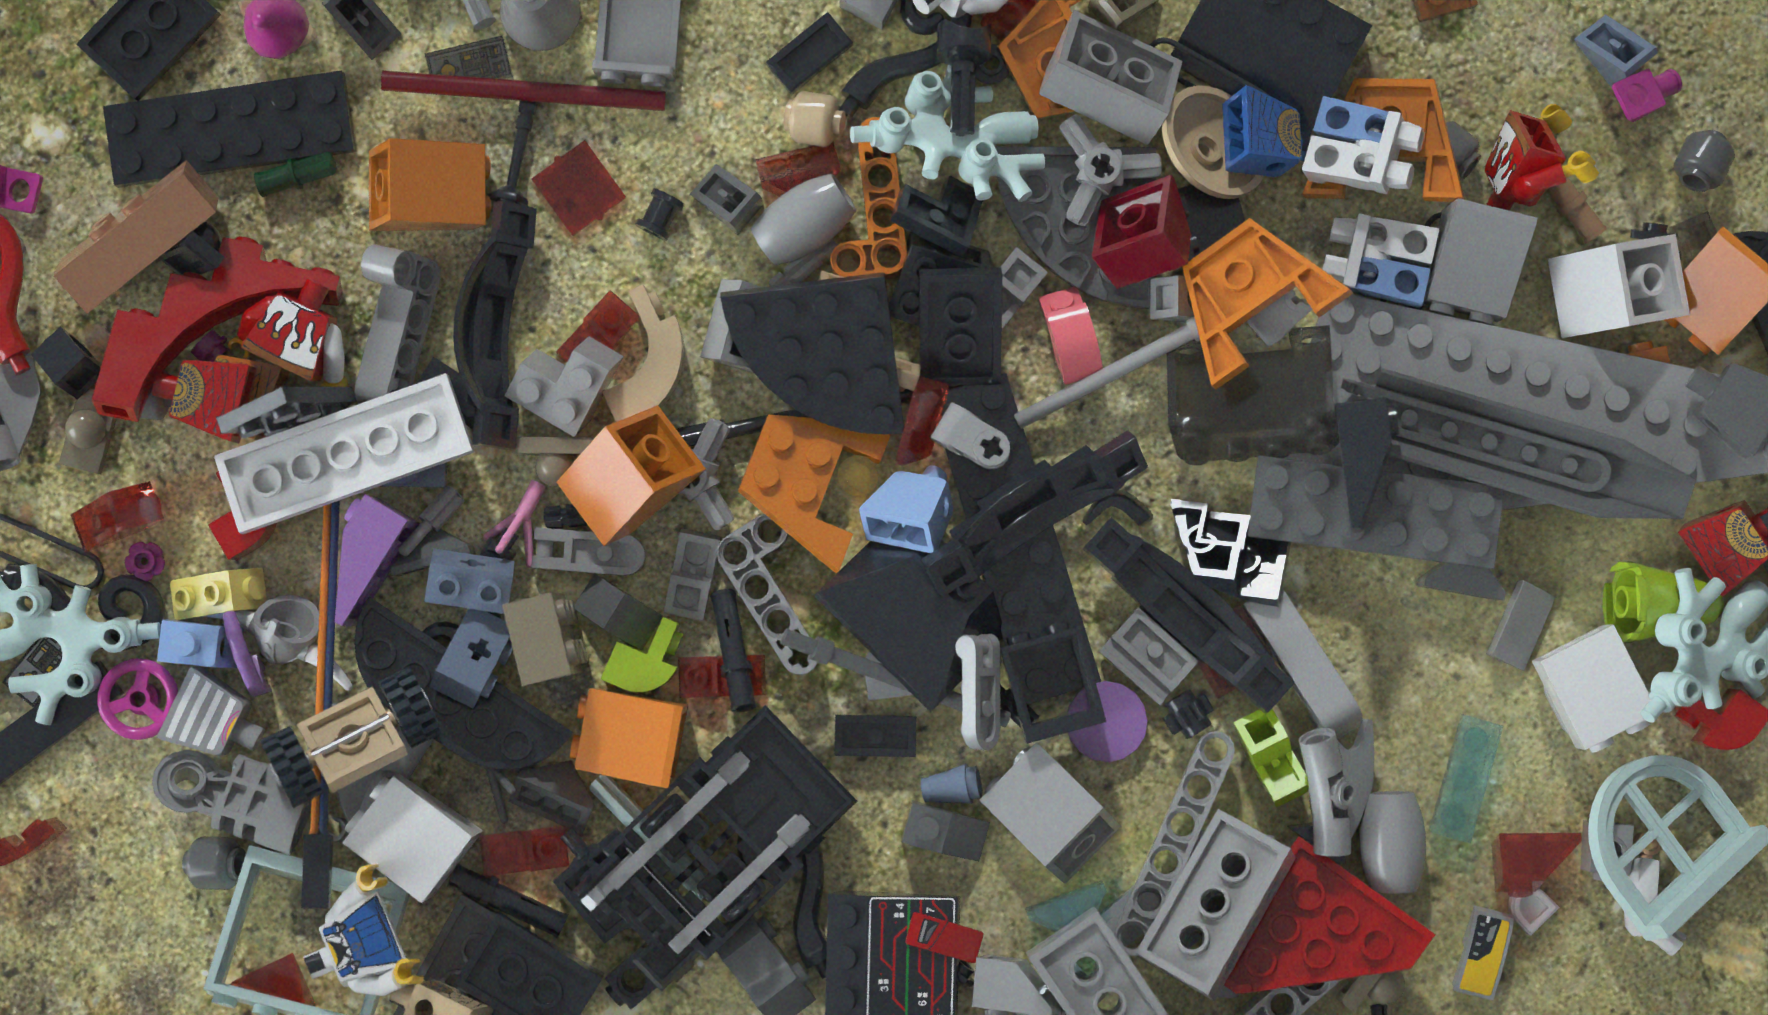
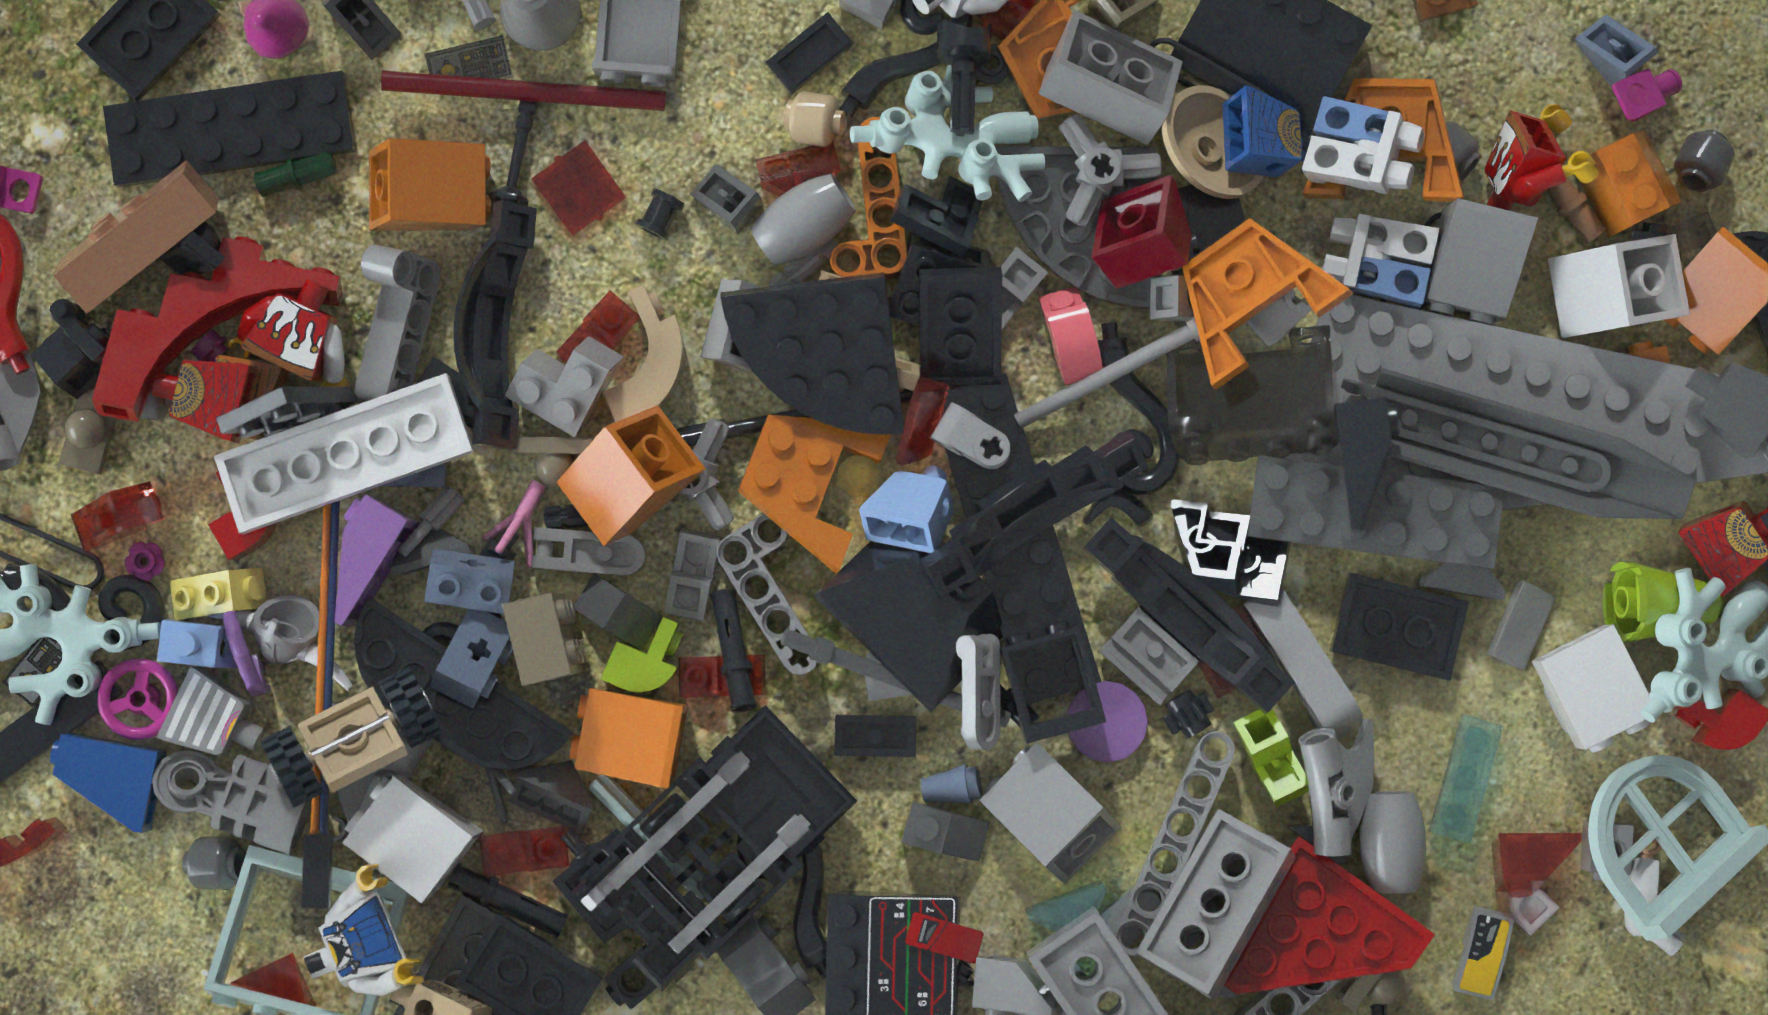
none -> black plate [50,299,111,364]
none -> blue slope [50,733,167,833]
none -> black plant [1097,322,1181,495]
none -> black plate [1329,573,1469,681]
none -> orange slope [1580,131,1682,238]

